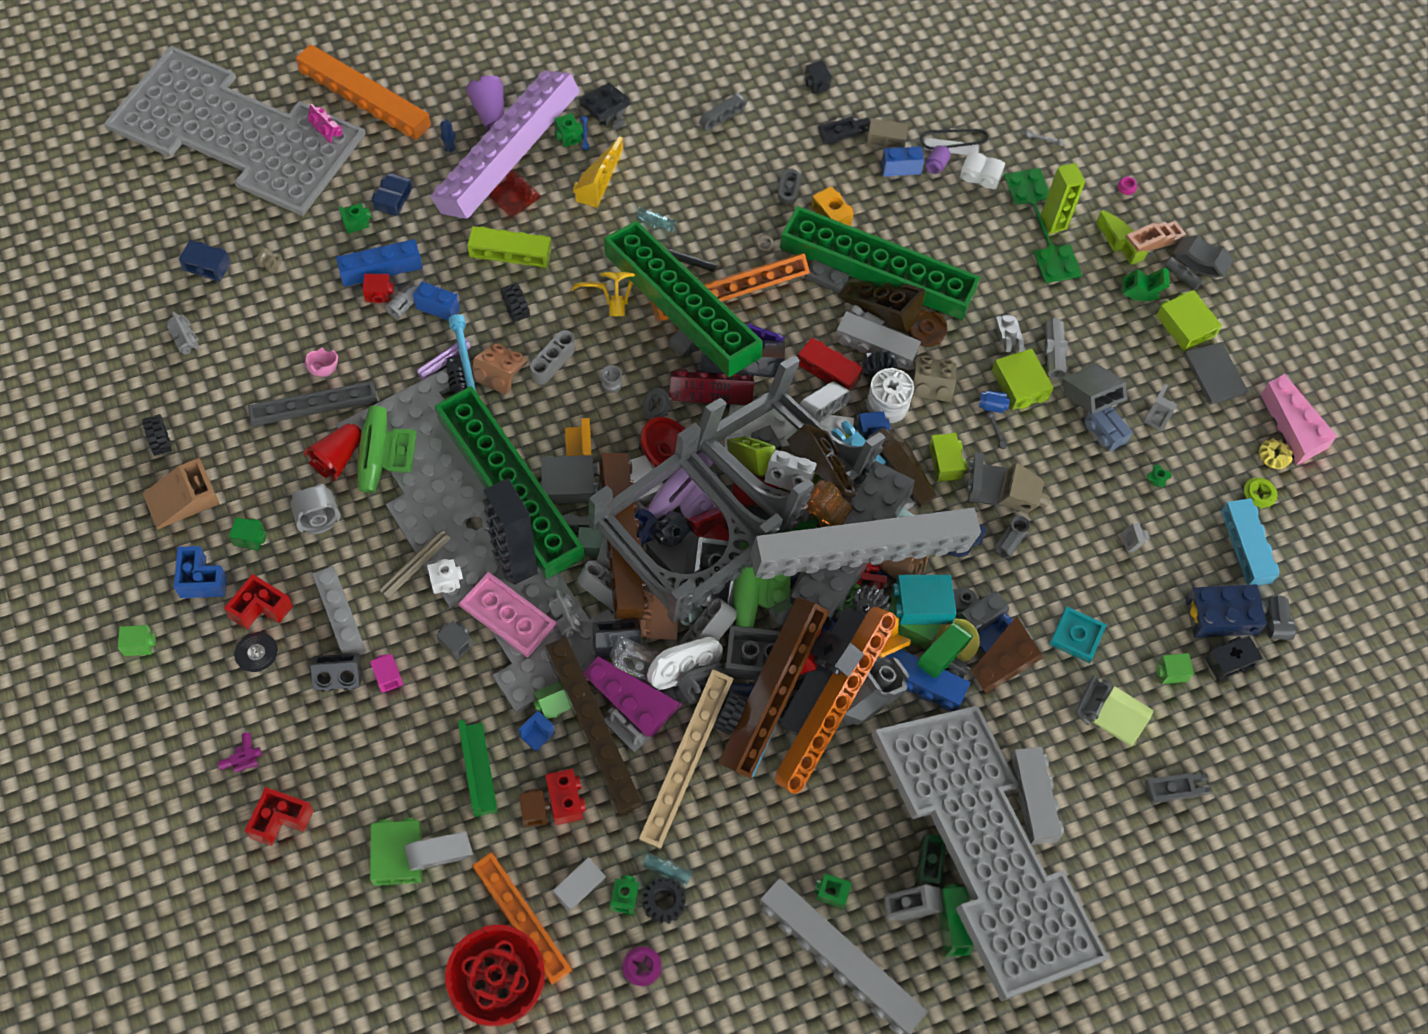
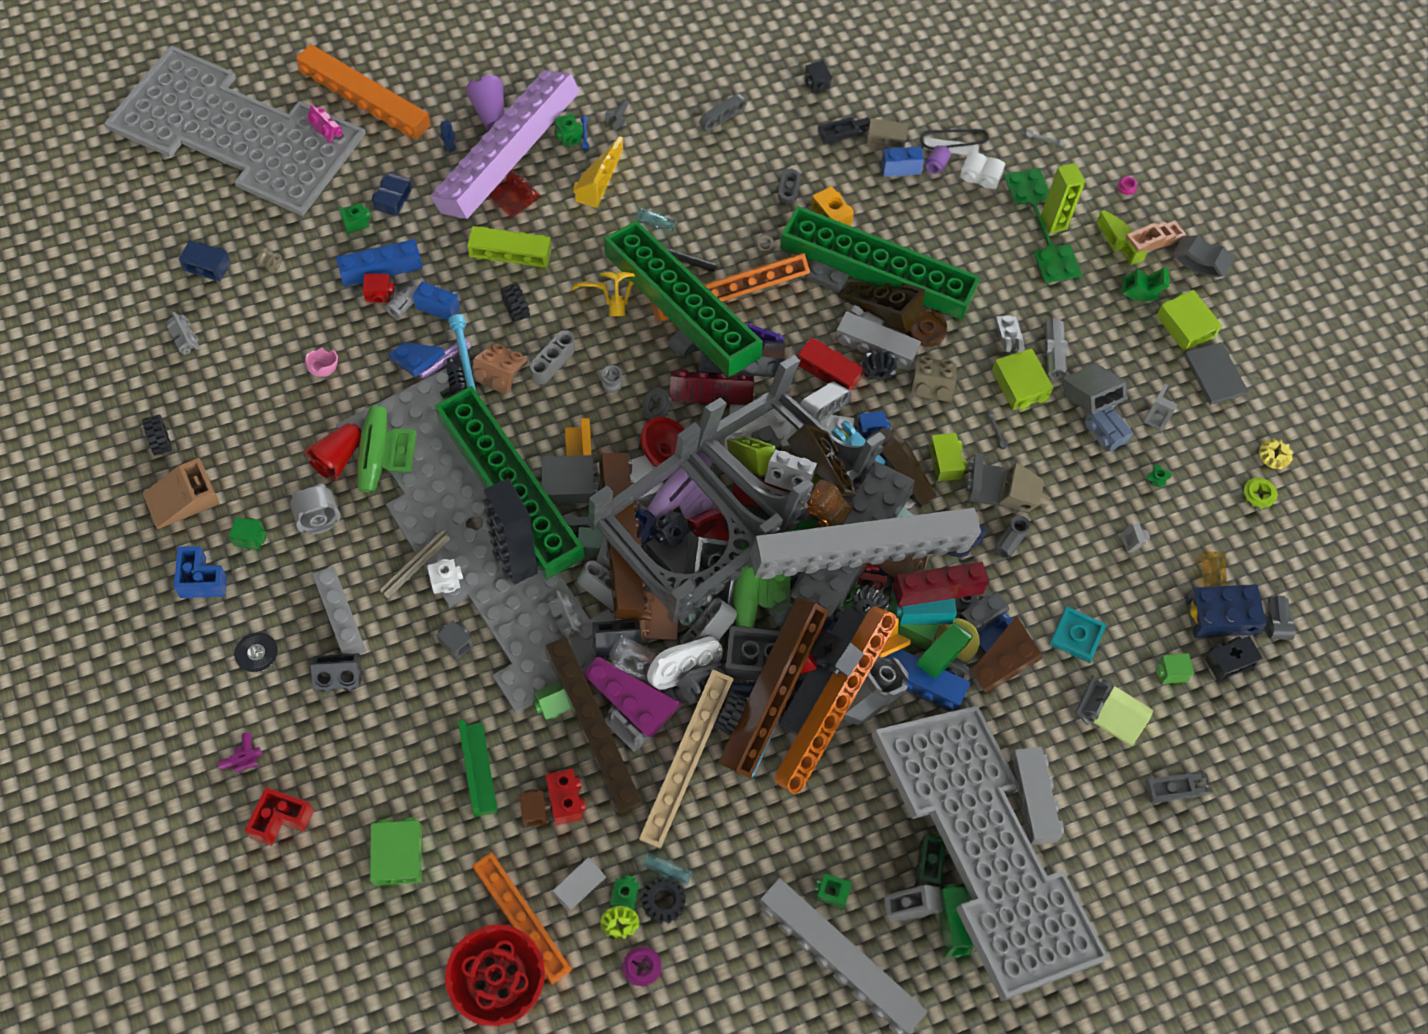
bright green brick [118,625,156,656] -> none
red brick [224,574,293,630] -> none
dark grey tile [248,381,378,427] -> none
dark pink brick [370,653,403,693] -> none
light grey beam [404,832,473,871] -> none
bright pink tile [459,572,557,658] -> none
blue panel [518,711,555,751] -> none
black plate [578,82,631,121] -> none
white wheel [866,368,914,423] -> none
blue brick [979,390,1010,414] -> none
dark grey pin [1164,257,1204,291] -> none
medium azure brick [1221,498,1279,586] -> none
bright pink wedge [1261,374,1337,466] -> none
none -> blue wing [388,343,445,377]
none -> lime gear [600,906,639,939]
none -> dark red brick [892,561,989,607]
none -> clear yellow tile [1202,551,1227,587]

